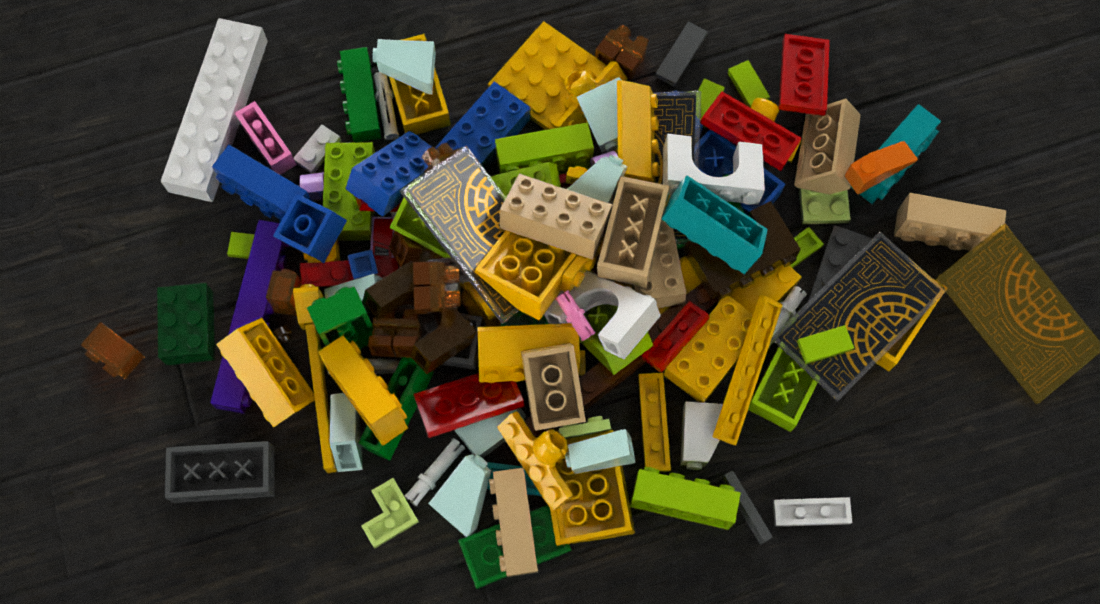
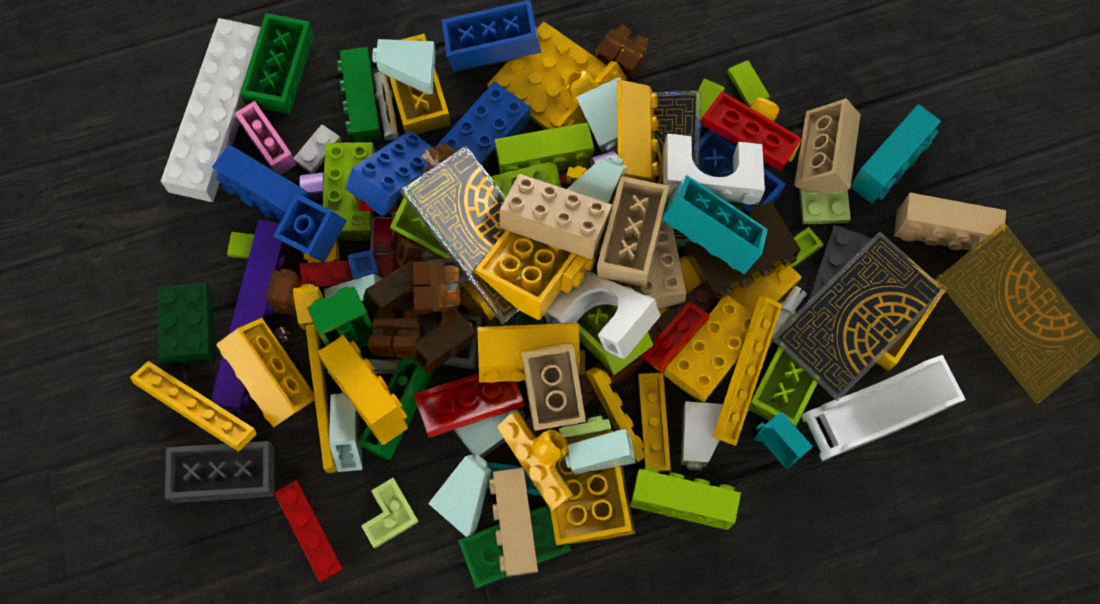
clear orange brick [81,322,144,379] -> none
white pin [404,438,465,506] -> none
bright pink pin [555,290,596,341] -> none
dark grey tile [655,21,708,87] -> none
dark grey tile [721,471,772,545] -> none
white plate [772,497,852,527] -> none
red plate [779,34,830,116] -> none
lime tile [797,325,854,364] -> none
orange slope [844,141,918,195] -> none
none -> yellow plate [130,361,256,452]
none -> green brick [240,13,314,115]
none -> red plate [274,480,343,583]
none -> blue brick [442,0,541,72]
none -> yellow plate [585,367,646,462]
none -> teal container [754,411,813,470]
none -> white windscreen [801,355,966,461]

